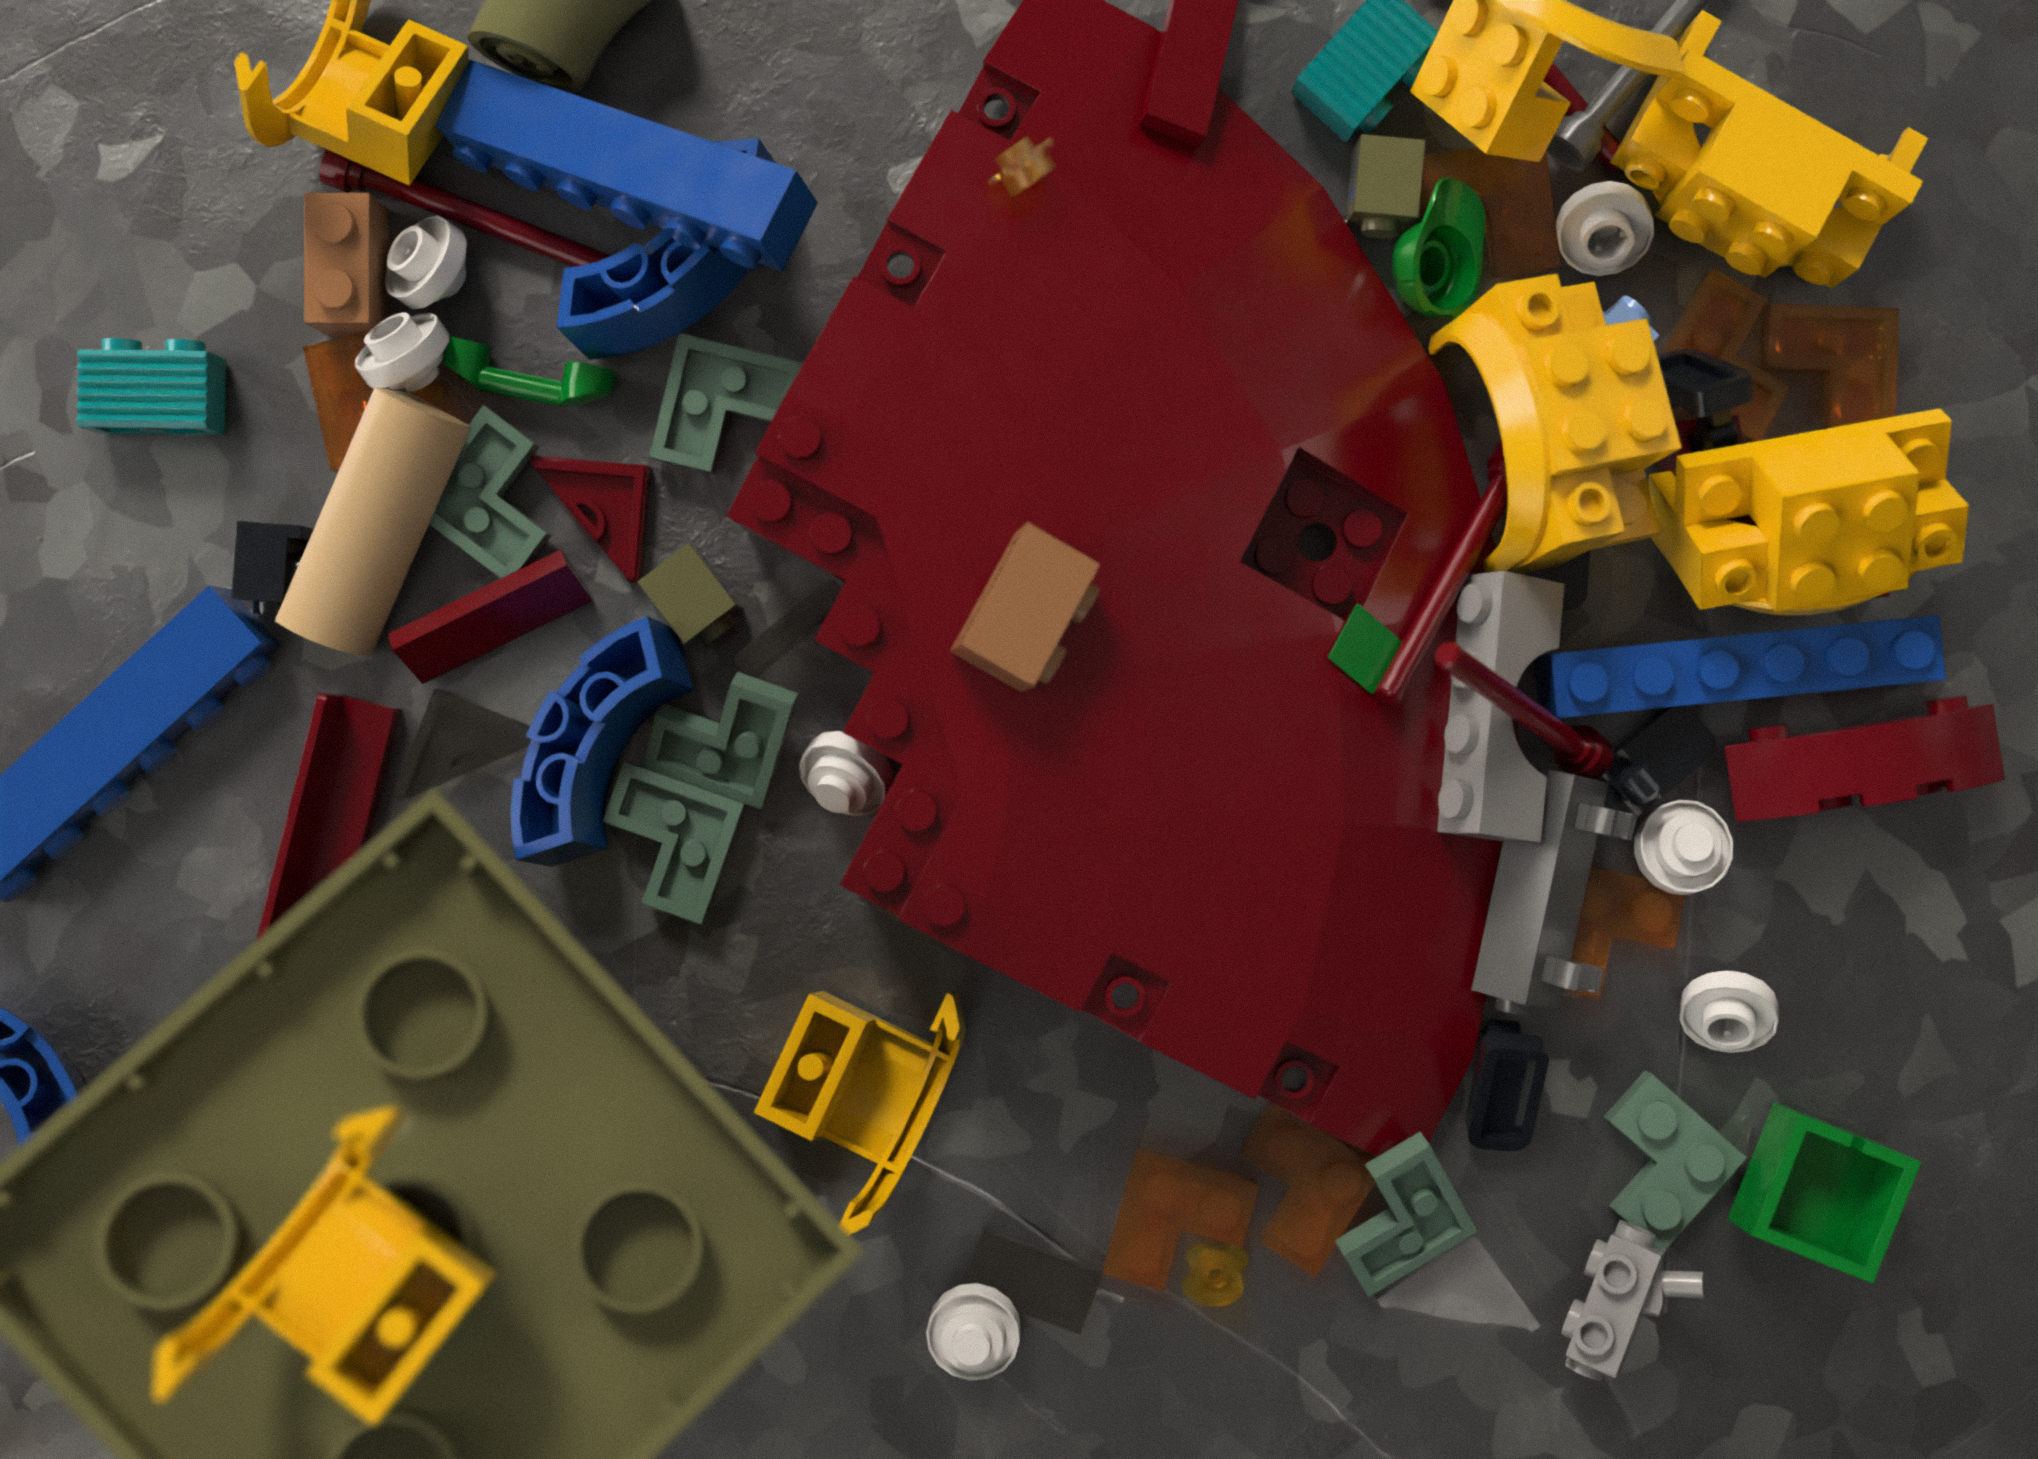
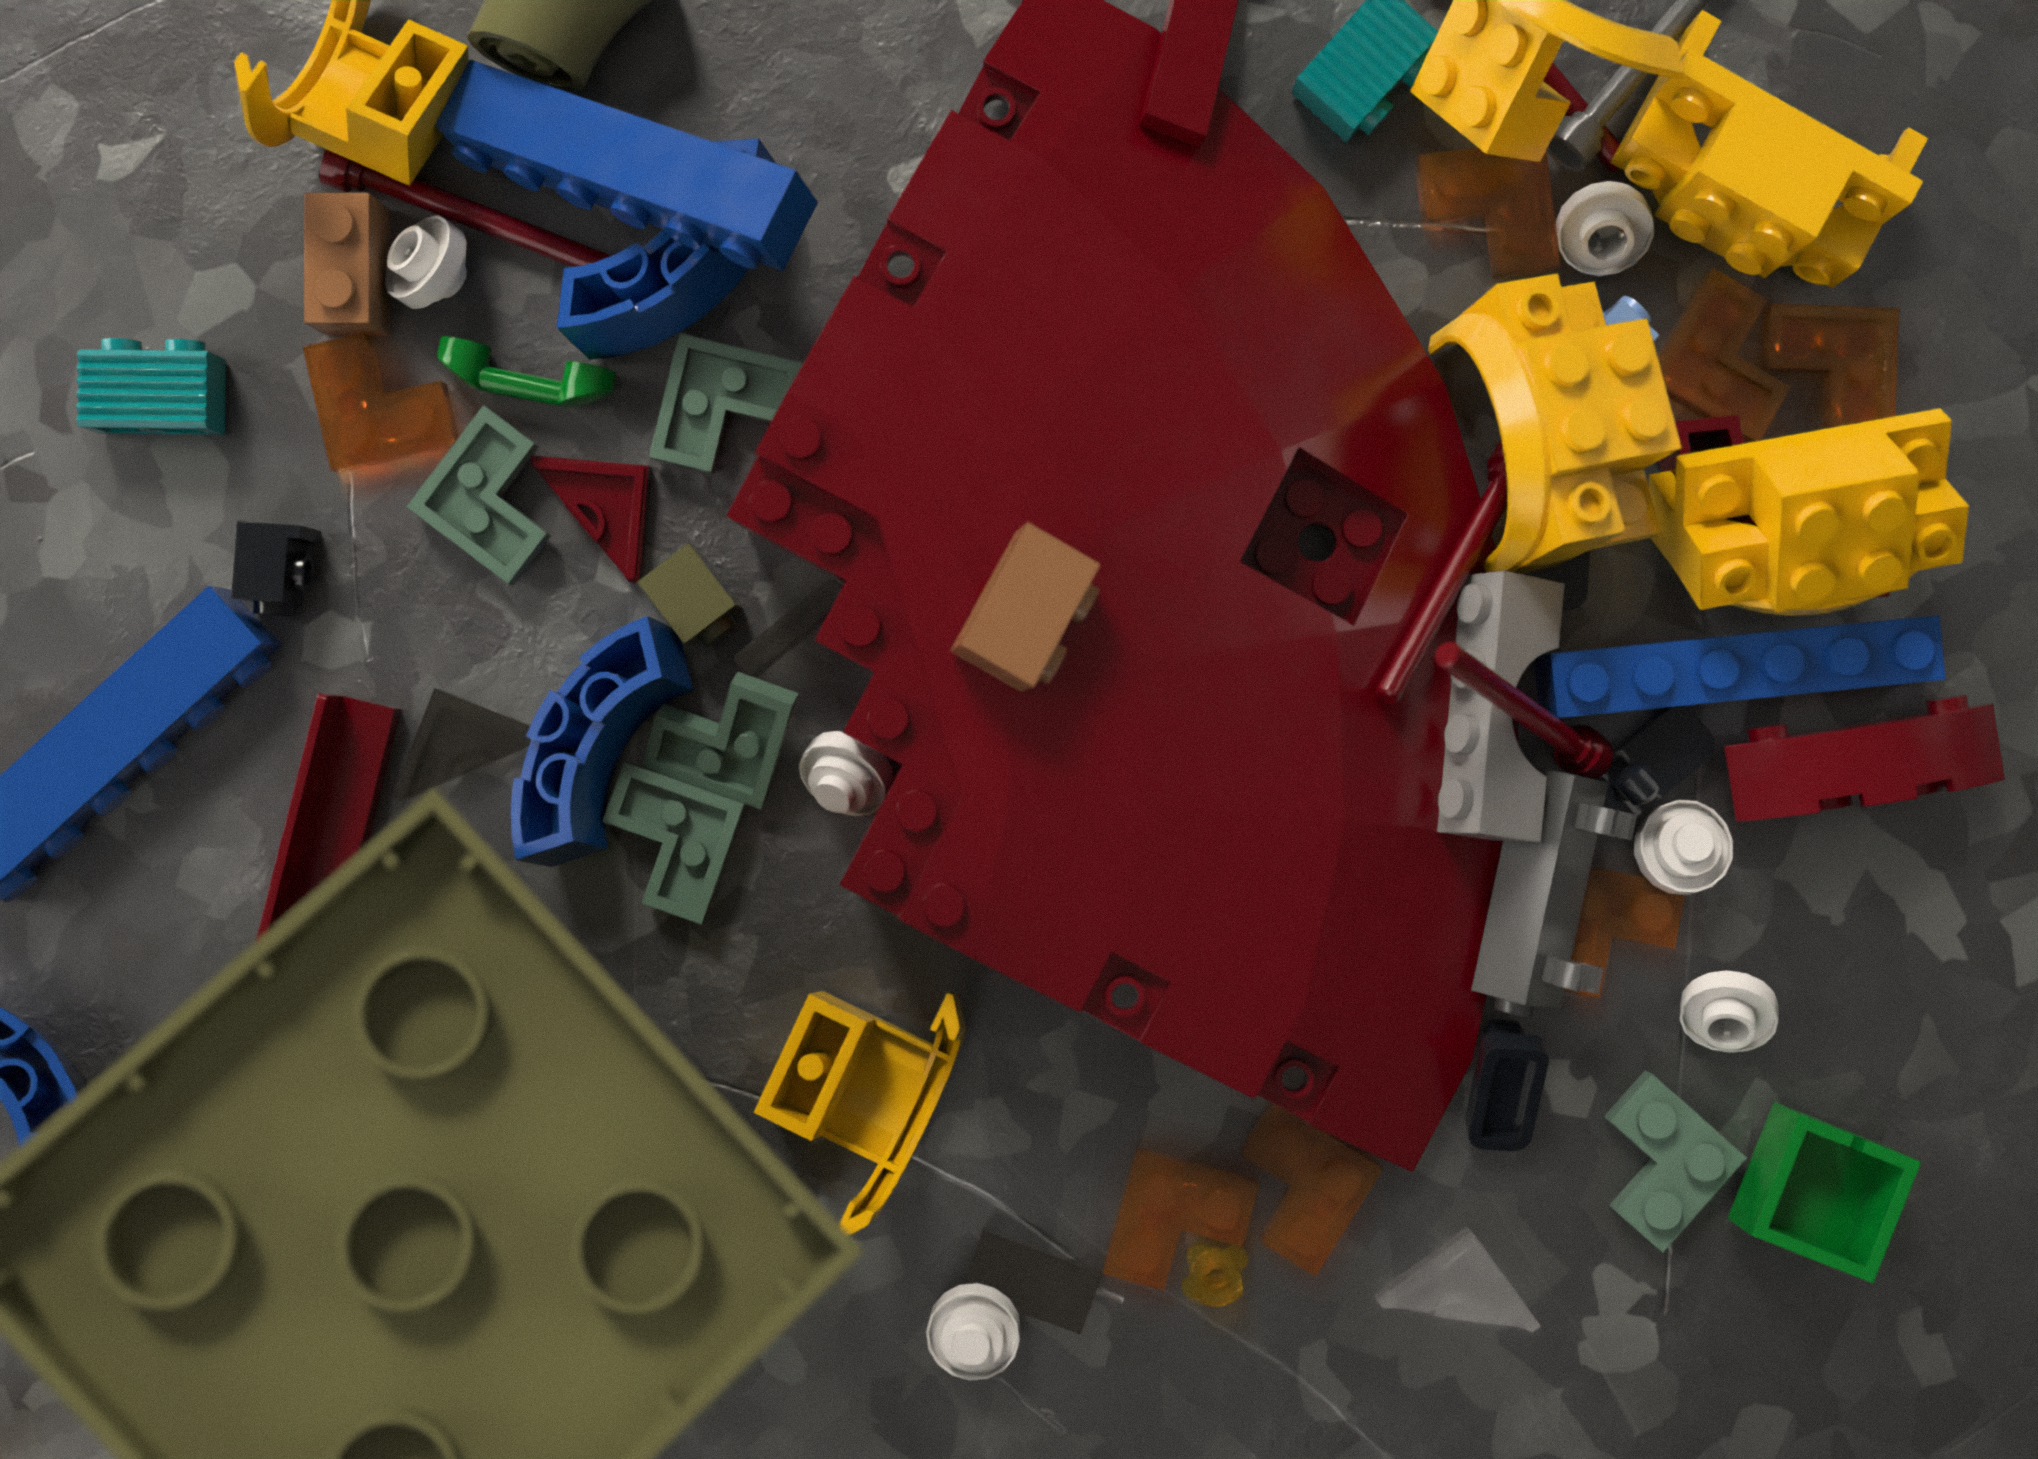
yellow piece [154,1106,497,1426] -> none
tan brick [275,387,471,656] -> none
white plate [355,312,449,392] -> none
dark red tile [388,550,593,684] -> none
clear yellow plate [987,136,1056,197] -> none
green sticker [1328,603,1402,695] -> none
sand green plate [1335,1132,1478,1297] -> none
olive brick [1345,134,1426,239] -> none
green piece [1392,177,1486,318] -> none
light grey brick [1561,1220,1705,1381] -> none
black piece [1657,348,1754,451] -> none

